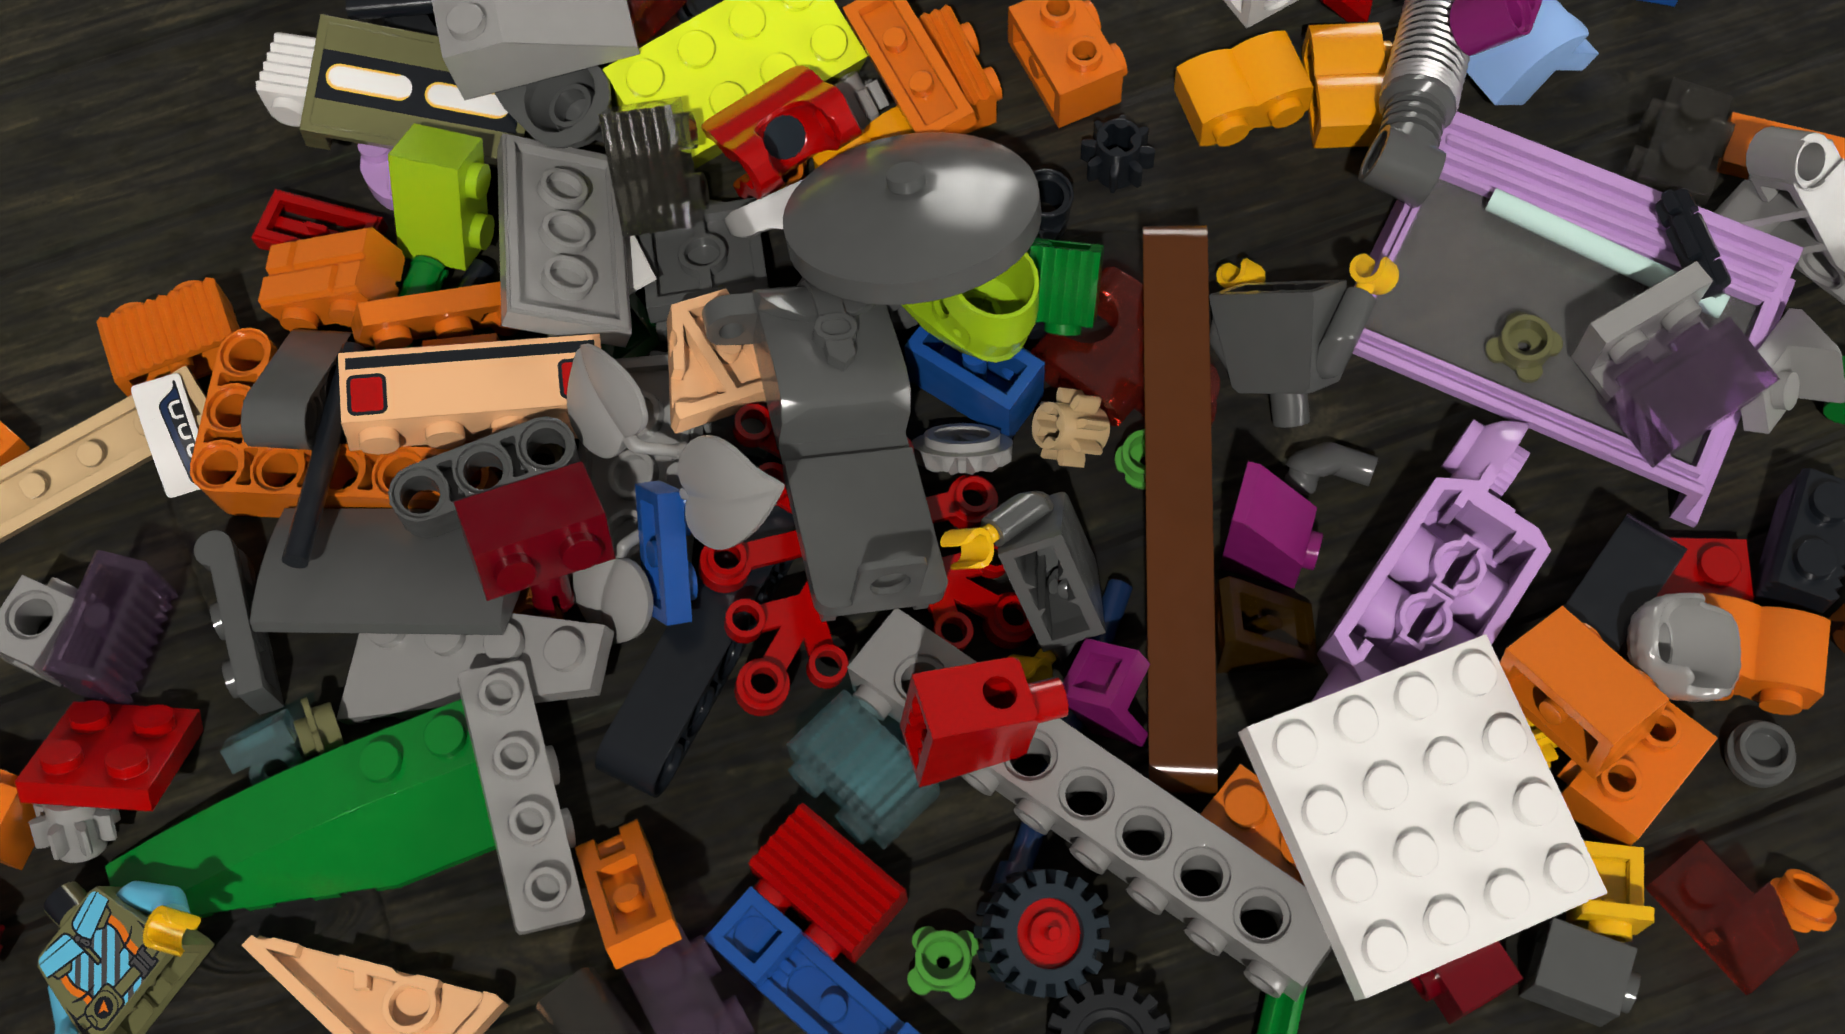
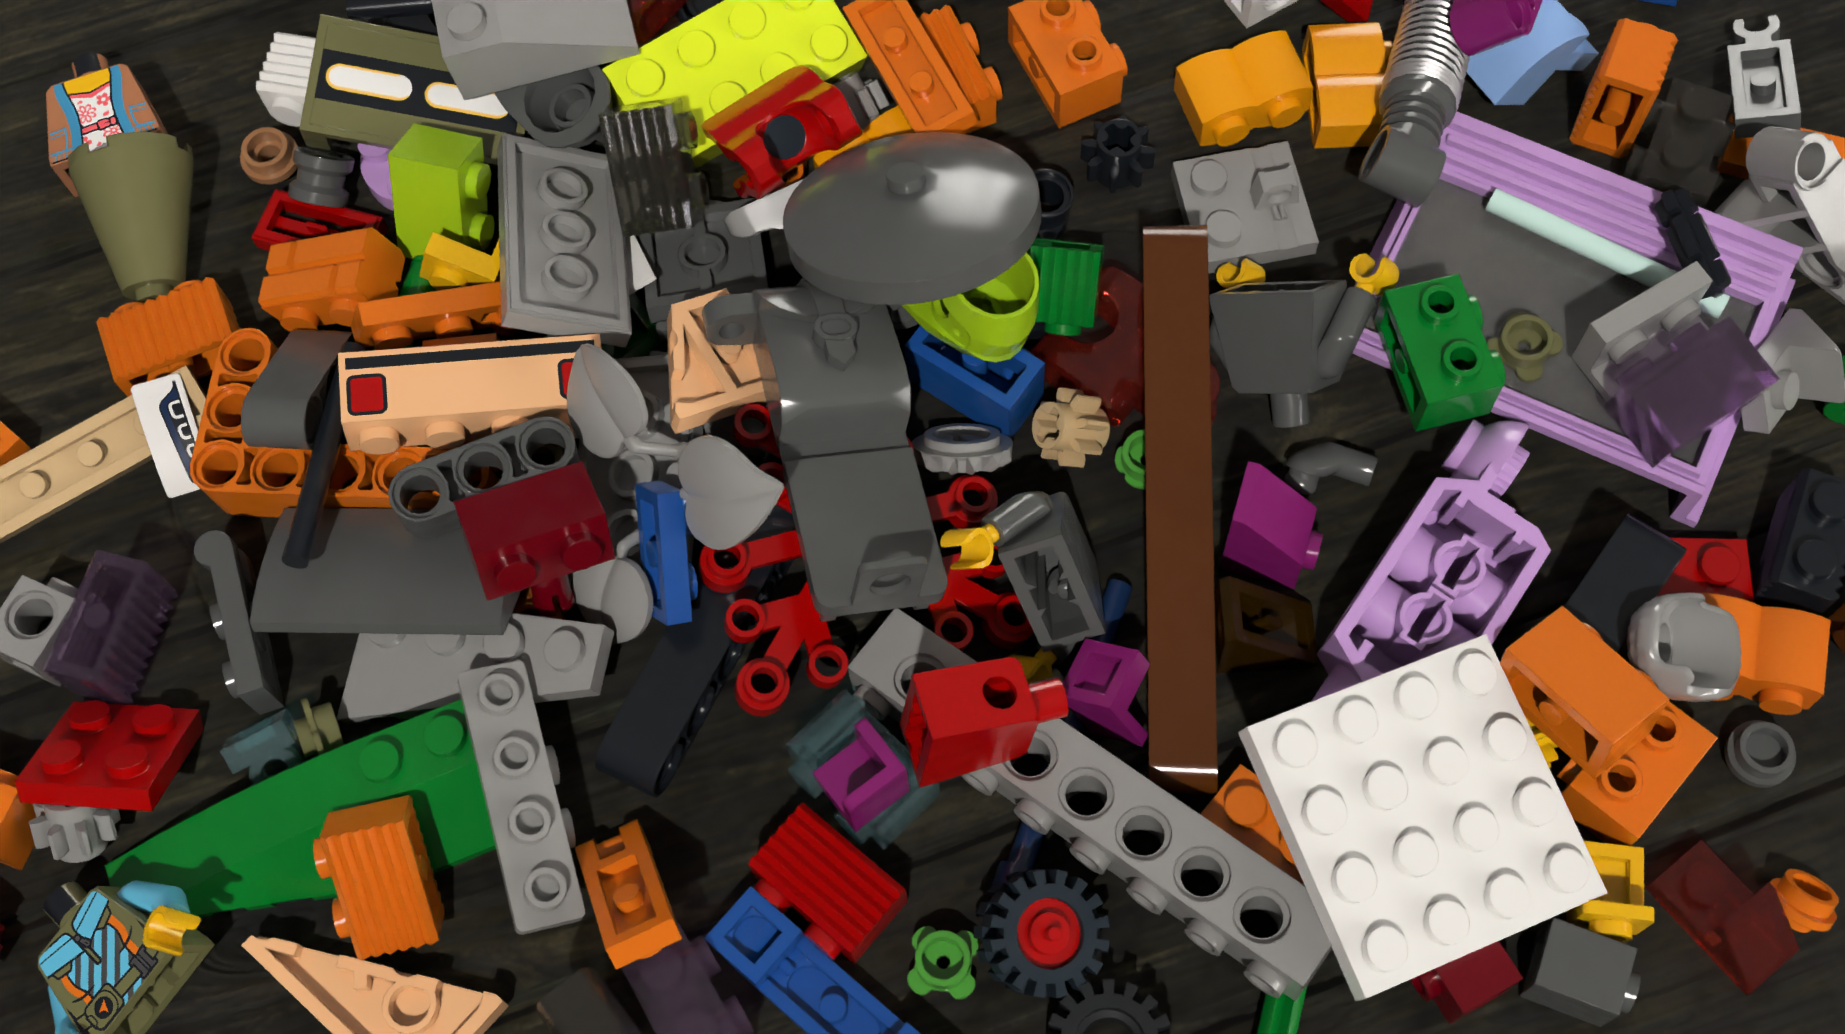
none -> torso [46,53,168,197]
none -> olive cone [68,132,194,303]
none -> medium nougat plate [240,127,298,184]
none -> dark grey wheel [288,147,355,208]
none -> orange brick [313,795,445,960]
none -> yellow bracket [419,232,500,291]
none -> magenta panel [812,717,910,832]
none -> light grey hinge [1171,141,1319,274]
none -> green brick [1374,273,1506,432]
none -> orange brick [1569,18,1678,159]
none -> plate [1727,15,1801,139]

